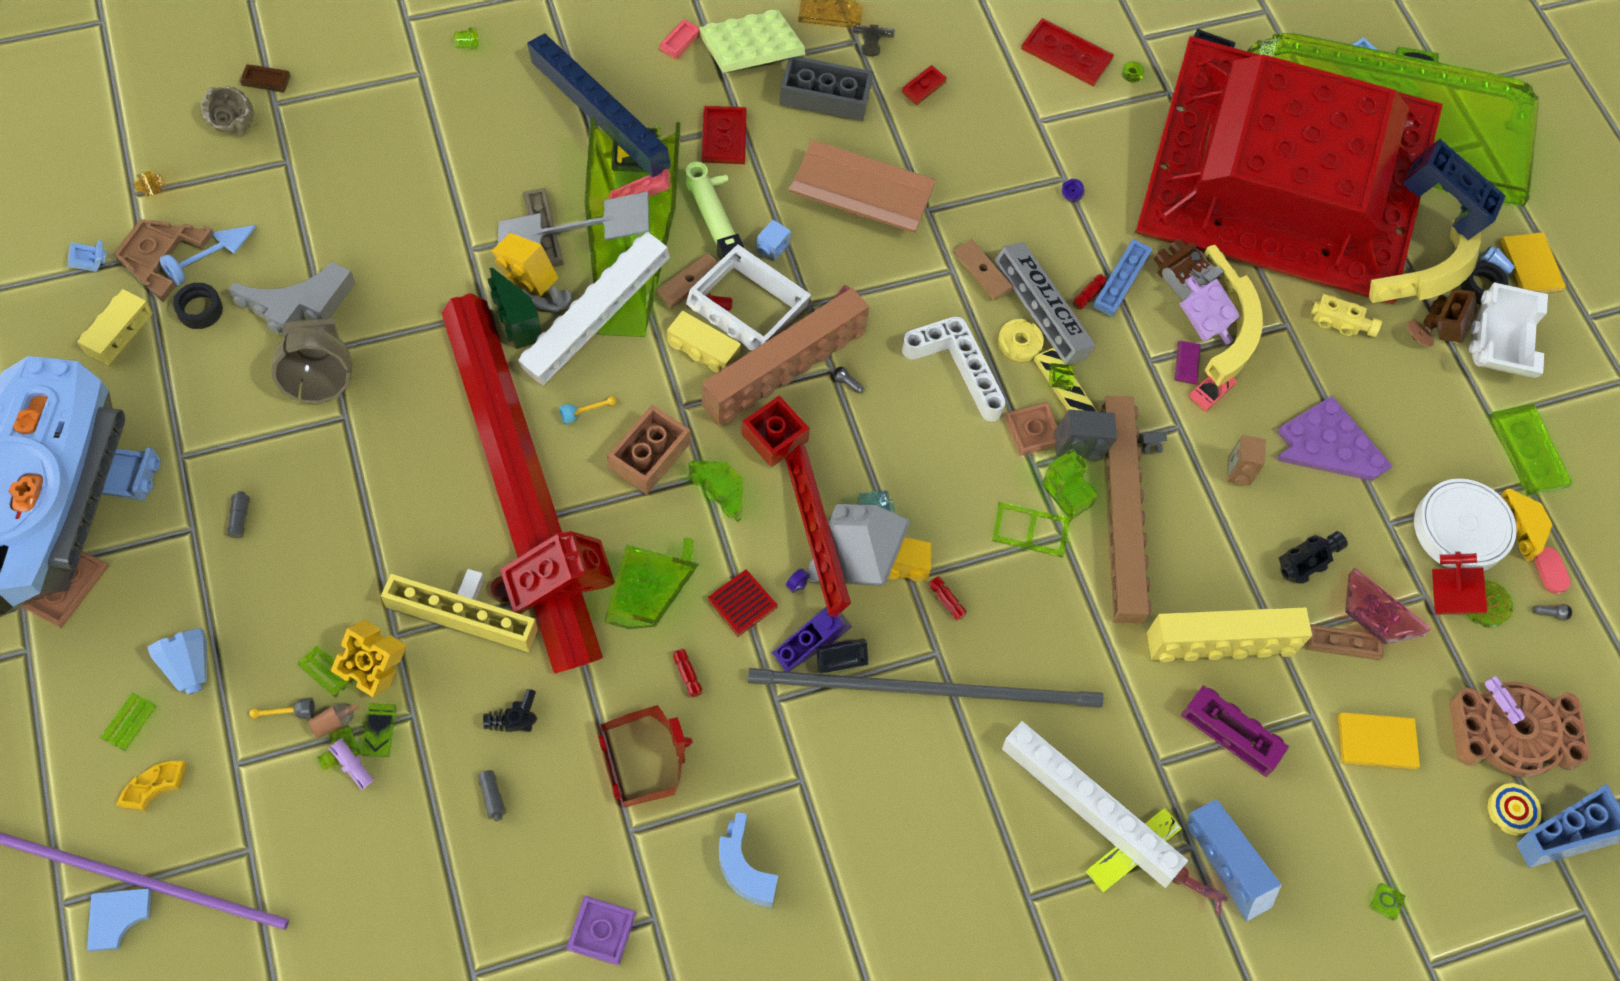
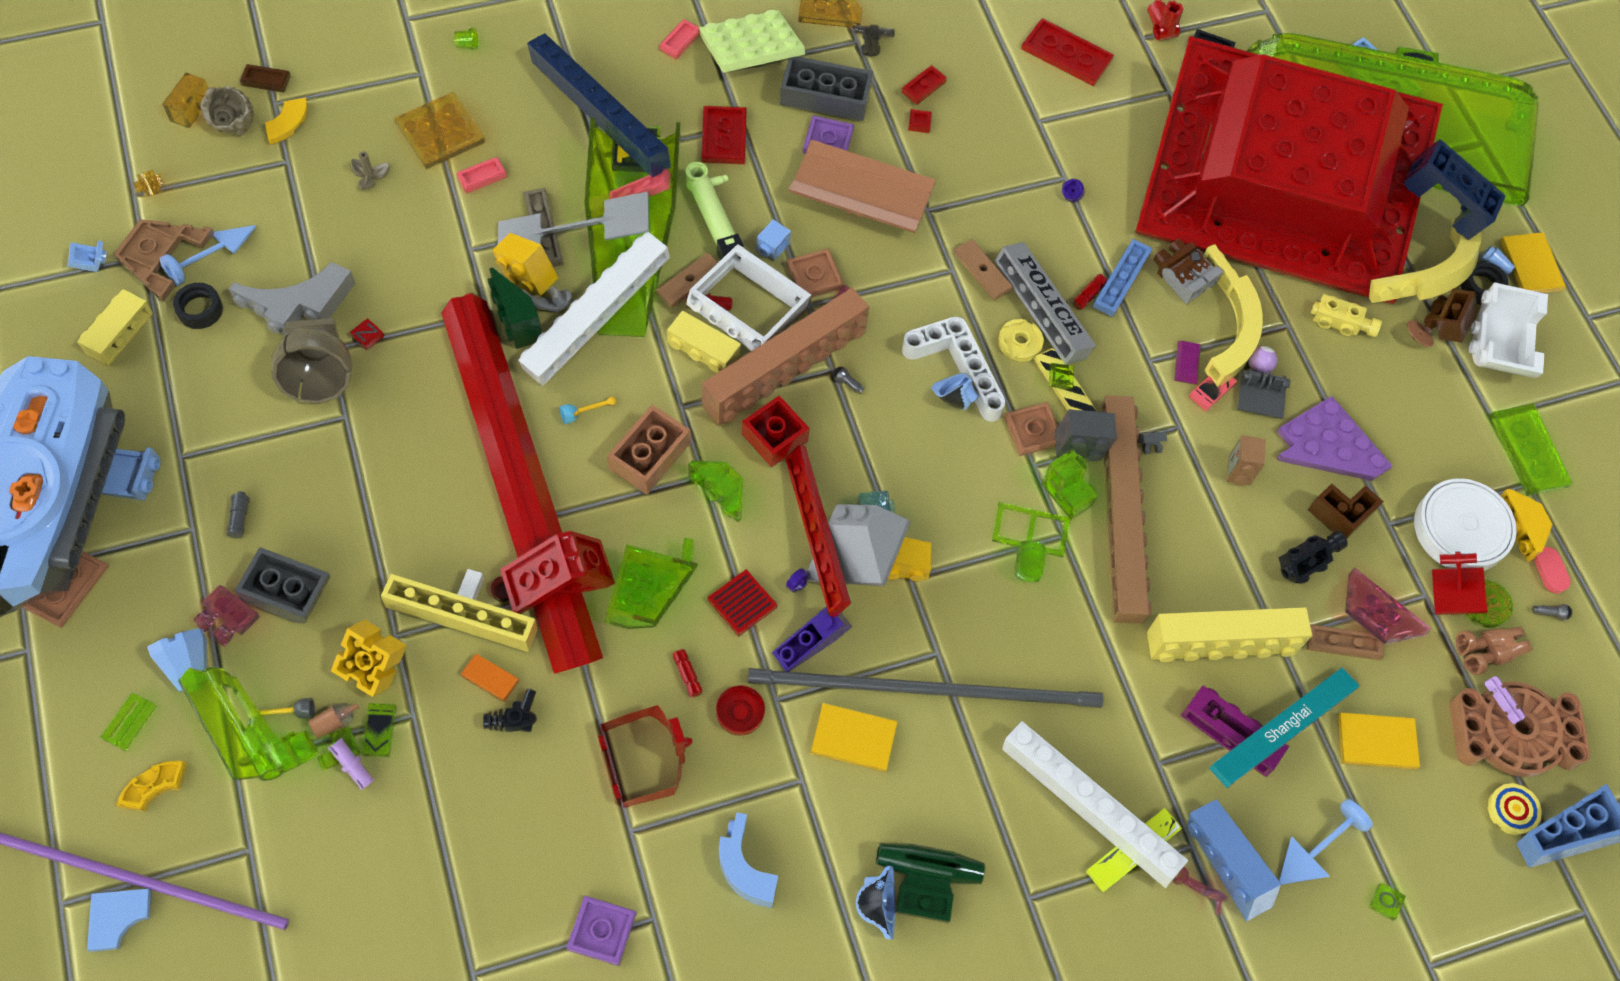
clear neon green tile [297,645,354,698] -> none
dark grey piece [478,770,507,821] -> none
black tile [816,638,869,674] -> none
red axle [929,576,967,621] -> none
clear neon green tile [1122,61,1144,83] -> none
lavender plate [1179,275,1241,345] -> none
none -> clear yellow piece [162,72,209,129]
none -> clear neon green panel [178,667,319,781]
none -> clear pink plate [194,585,260,646]
none -> dark grey brick [235,547,330,623]
none -> yellow tile [265,97,308,145]
none -> red tile [350,318,384,351]
none -> dark tan plant [351,151,390,190]
none -> clear yellow plate [394,92,485,169]
none -> coral tile [456,157,507,194]
none -> orange tile [461,654,519,702]
none -> red piece [716,685,765,735]
none -> nougat tile [786,248,844,299]
none -> medium lavender tile [803,115,854,154]
none -> yellow tile [810,703,898,772]
none -> hat [856,866,895,940]
none -> dark green plate [876,843,985,923]
none -> red tile [908,109,932,133]
none -> light blue hat [931,373,978,410]
none -> clear neon green gear [1014,540,1047,582]
none -> red piece [1147,0,1184,41]
none -> teal tile [1209,668,1360,788]
none -> dark grey hinge [1237,369,1290,419]
none -> lavender piece [1248,346,1278,374]
none -> light blue piece [1279,799,1373,885]
none -> reddish brown brick [1307,484,1384,539]
none -> nougat piece [1456,627,1533,675]

